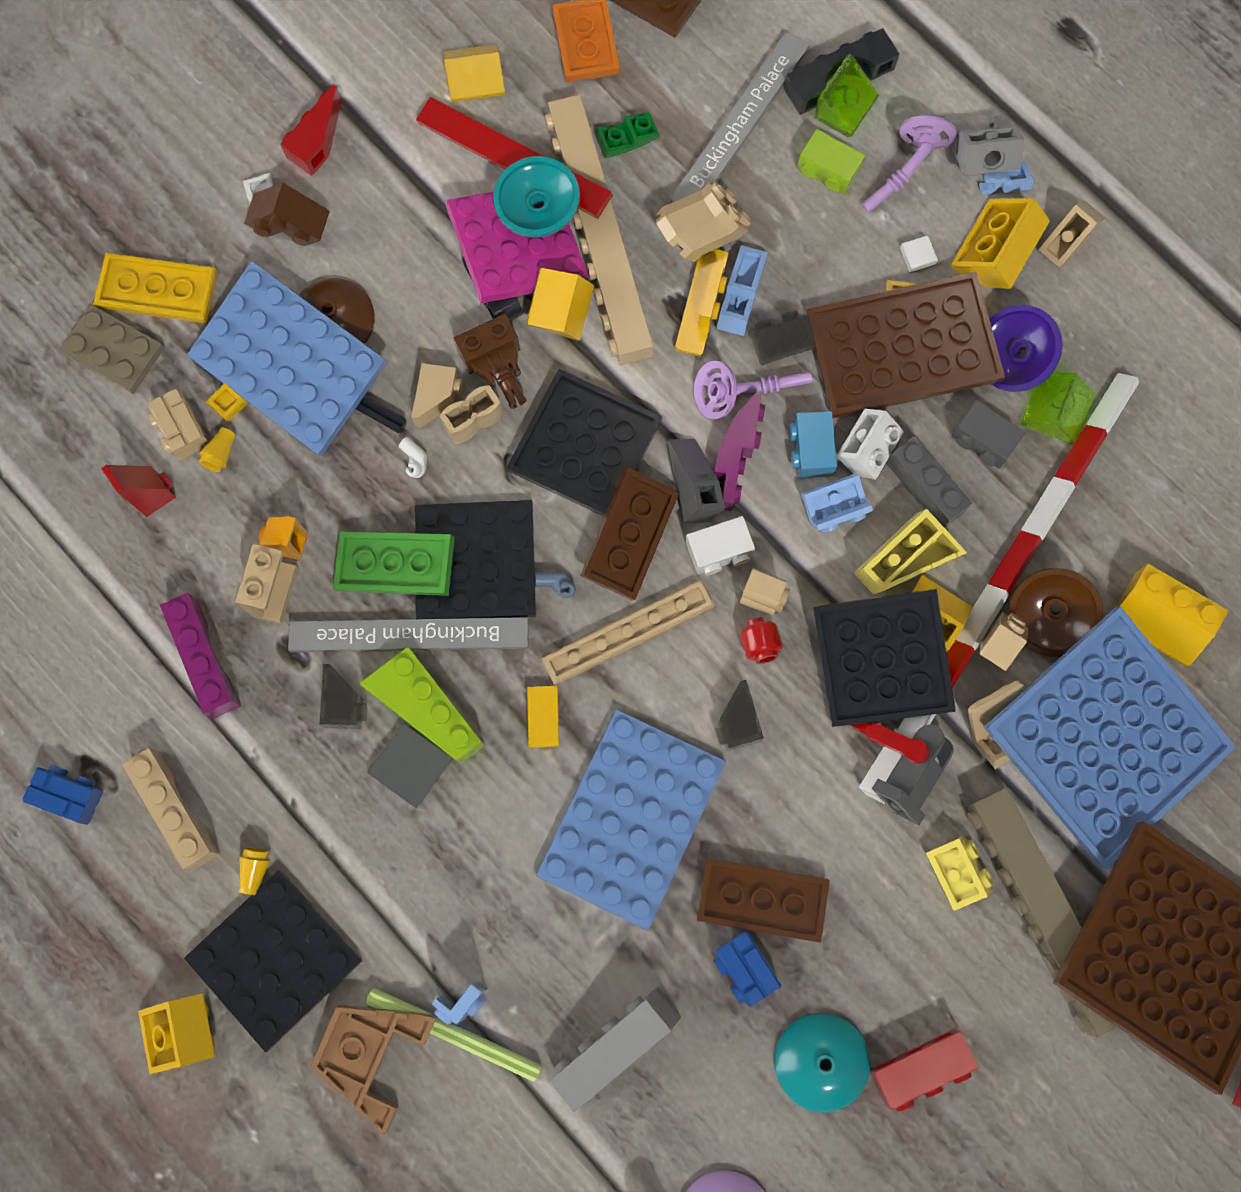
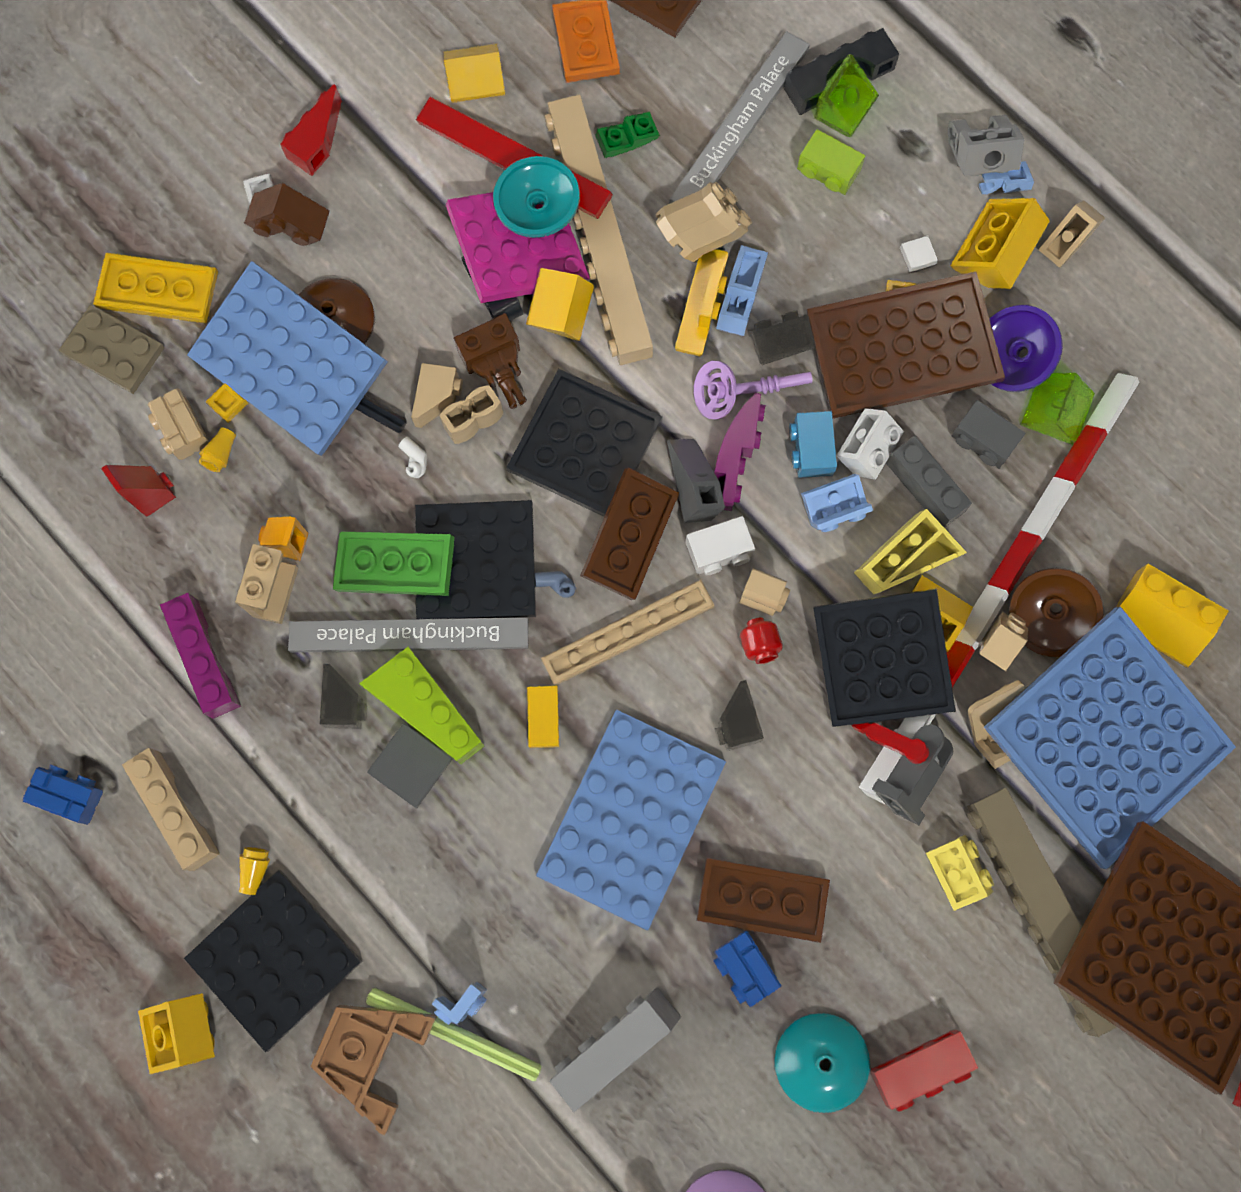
lavender dish [862,115,957,213] -> none

